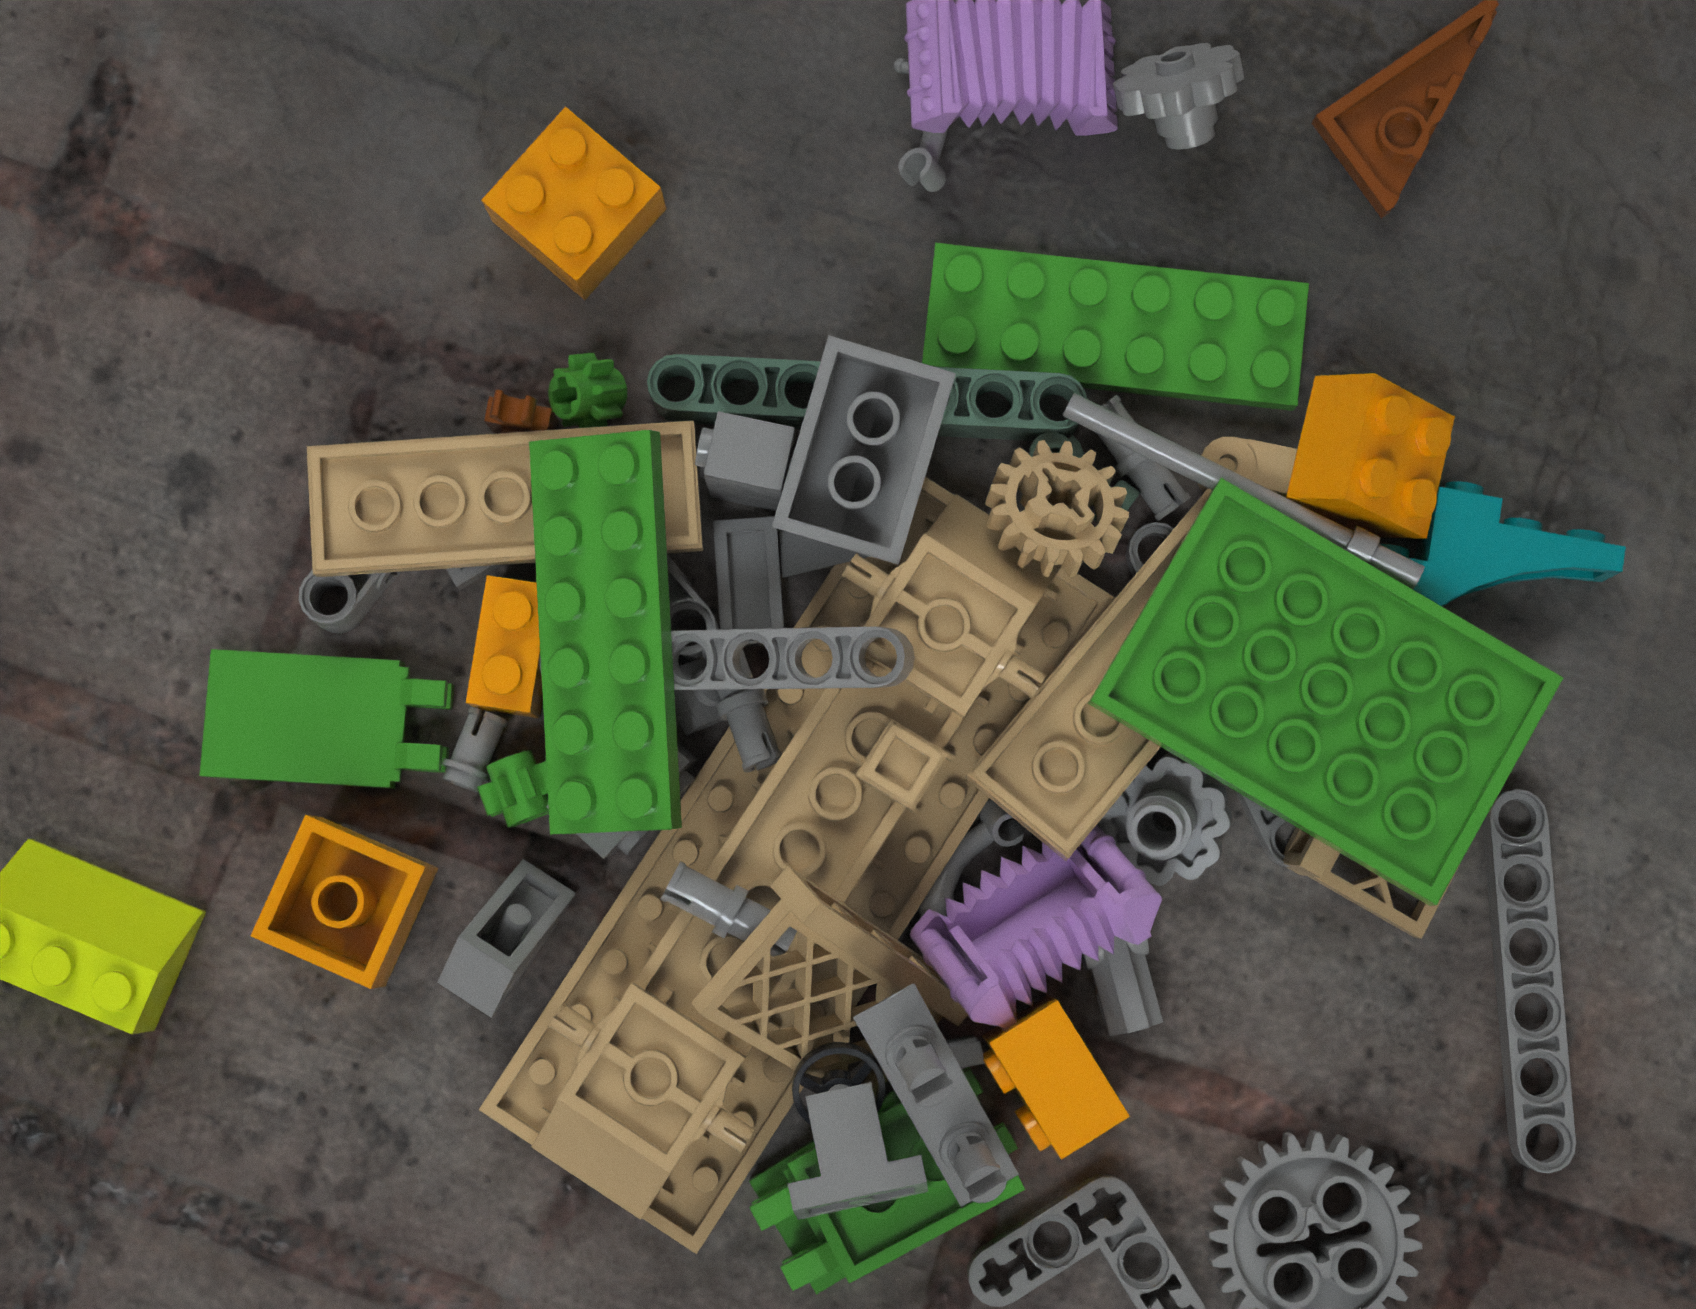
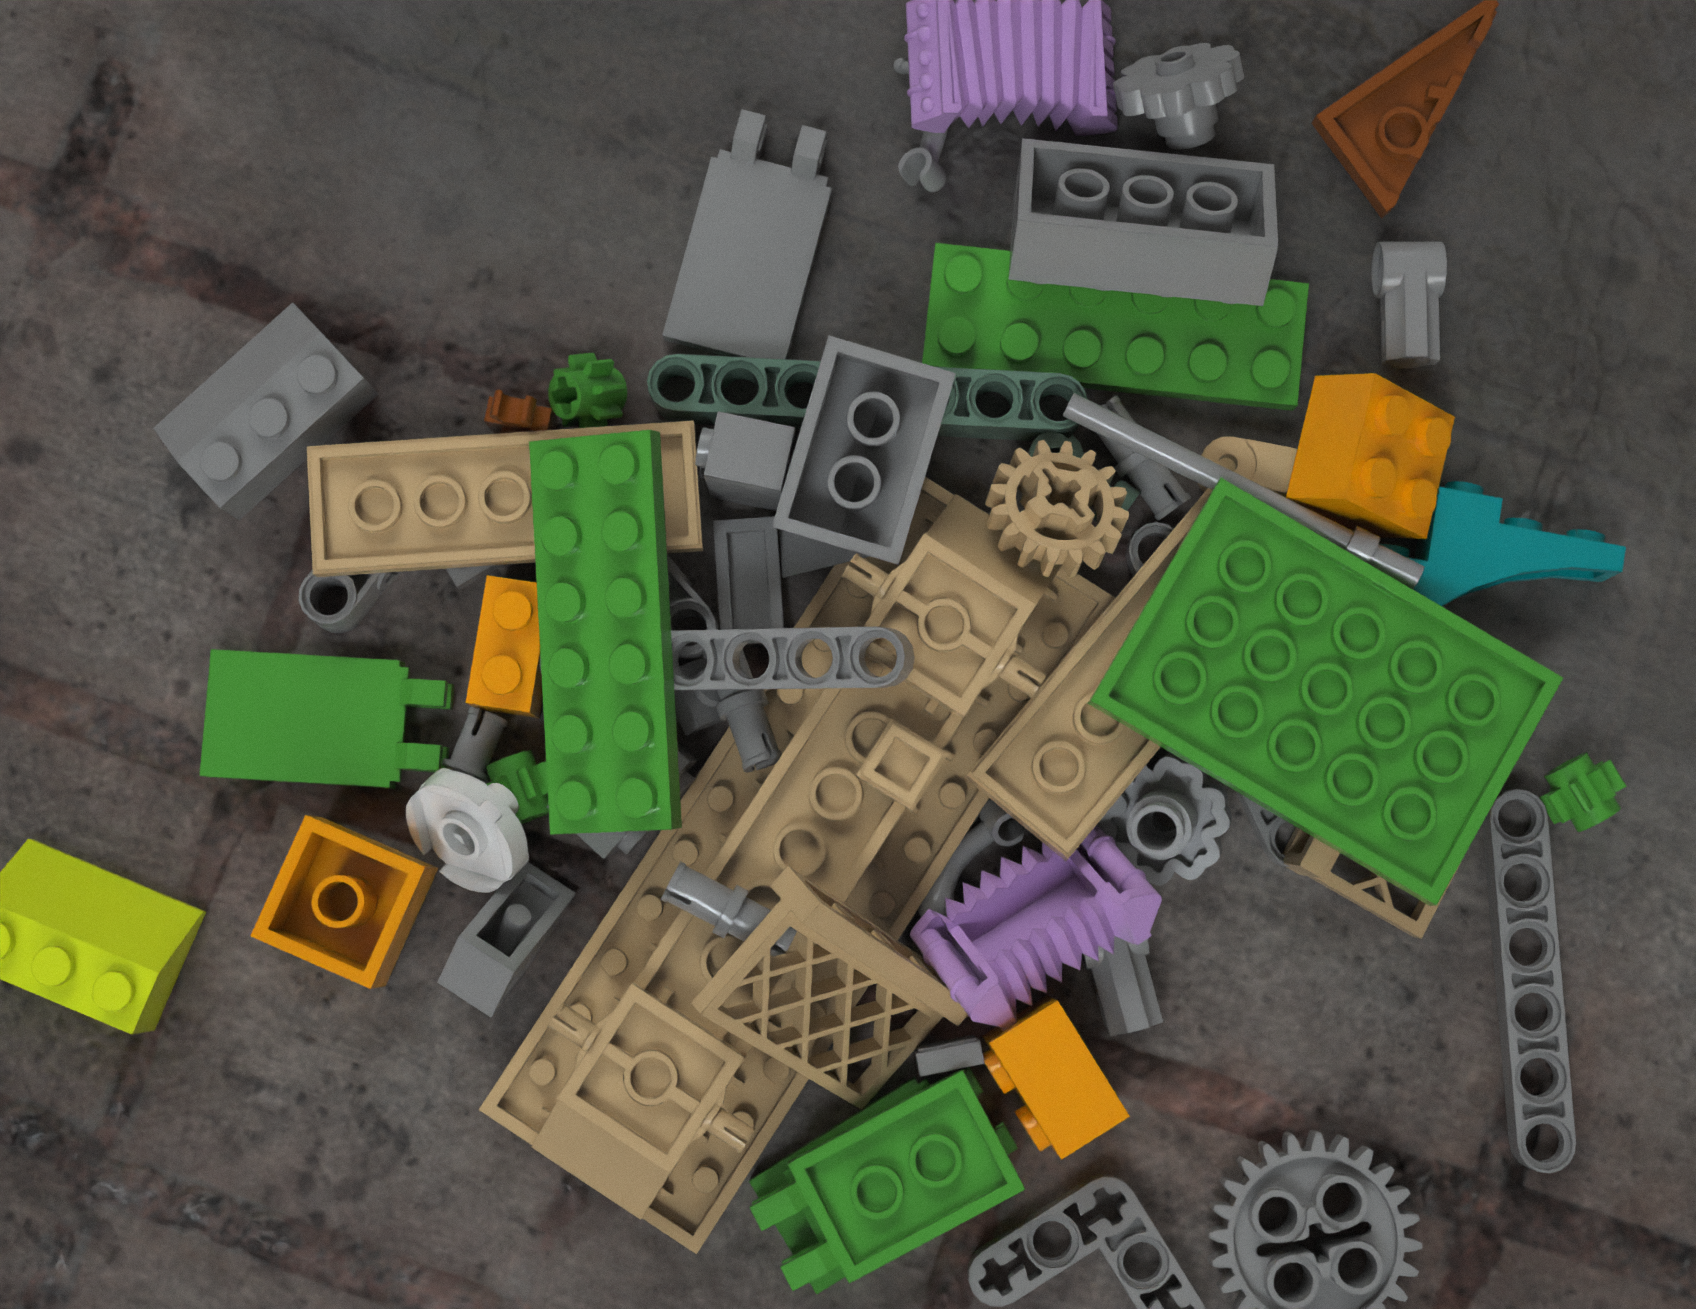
light orange brick [481,106,667,300] -> none
light grey piece [788,1042,928,1220] -> none
light grey connector [853,983,1019,1207] -> none
none -> light grey slope [153,302,378,521]
none -> white plate [406,768,529,893]
none -> light grey tile [662,109,832,359]
none -> light grey brick [1008,138,1278,306]
none -> light grey piece [1371,242,1447,368]
none -> bright green gear [1539,752,1627,832]

